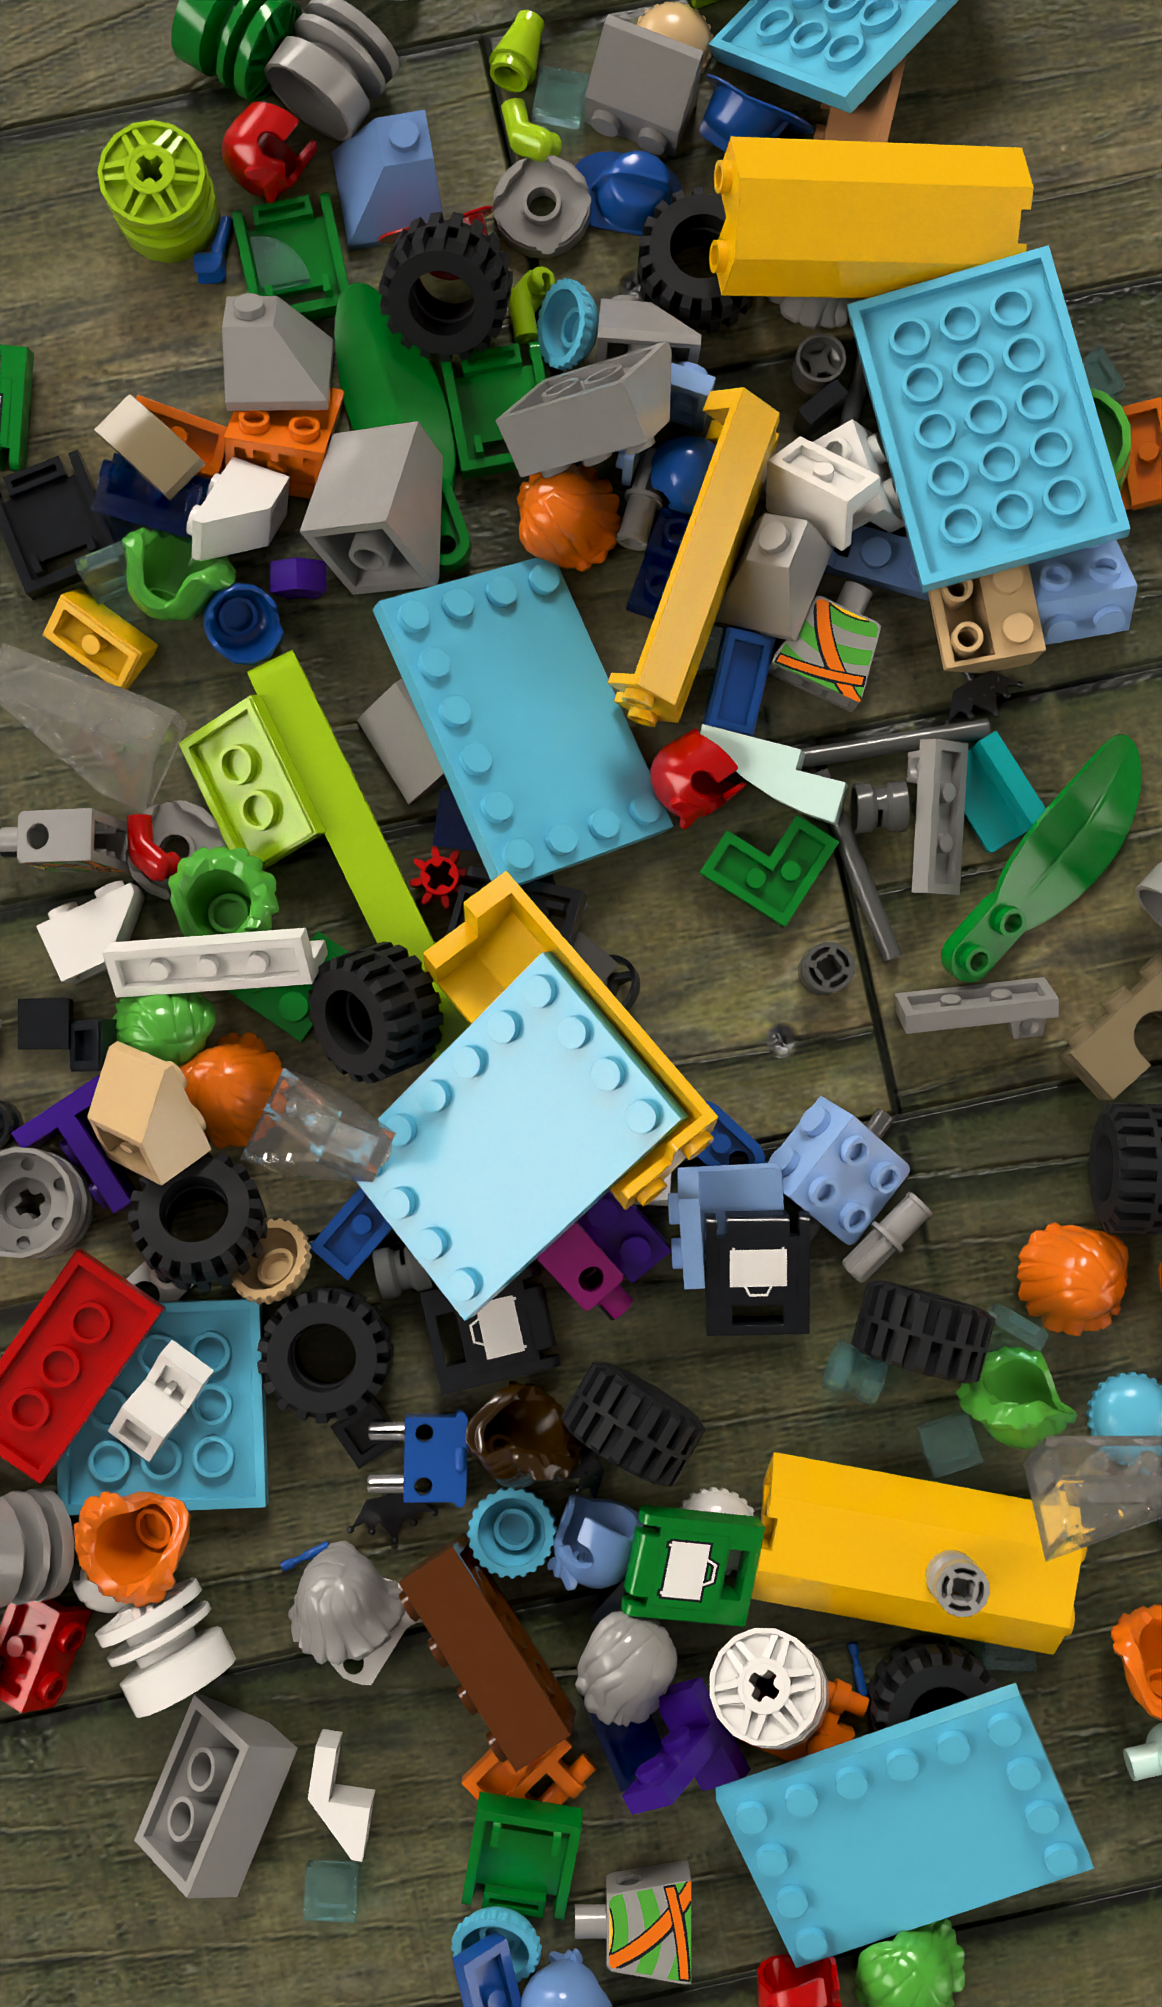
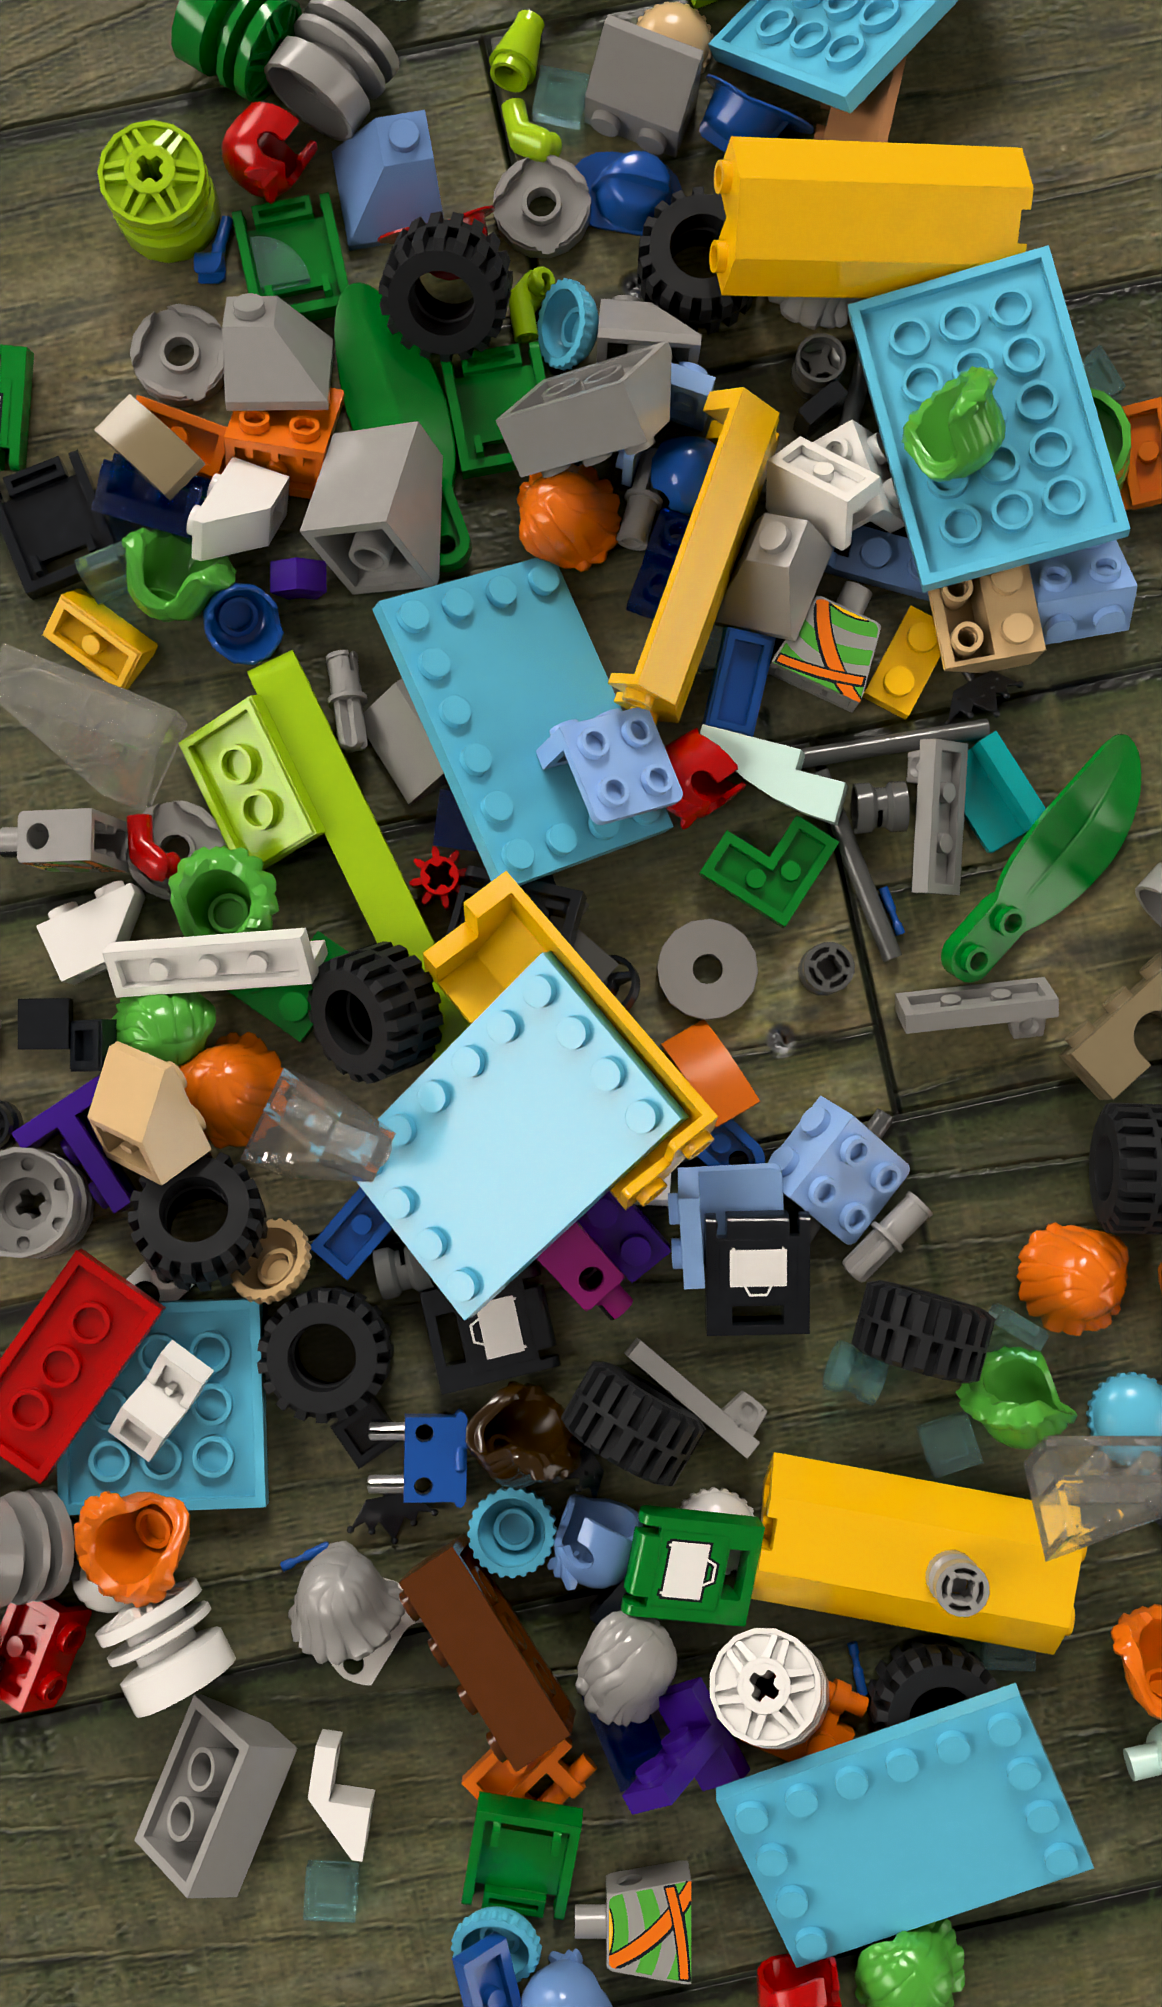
none -> light grey tile [130,304,224,407]
none -> light grey axle [326,650,368,753]
none -> light blue bracket [536,707,683,825]
none -> light grey hinge [624,1338,767,1459]
none -> light grey tile [656,919,758,1020]
none -> orange slope [660,1020,760,1130]
none -> yellow plate [862,605,941,720]
none -> blue piece [878,886,906,936]
none -> bright green hair [901,366,1006,482]

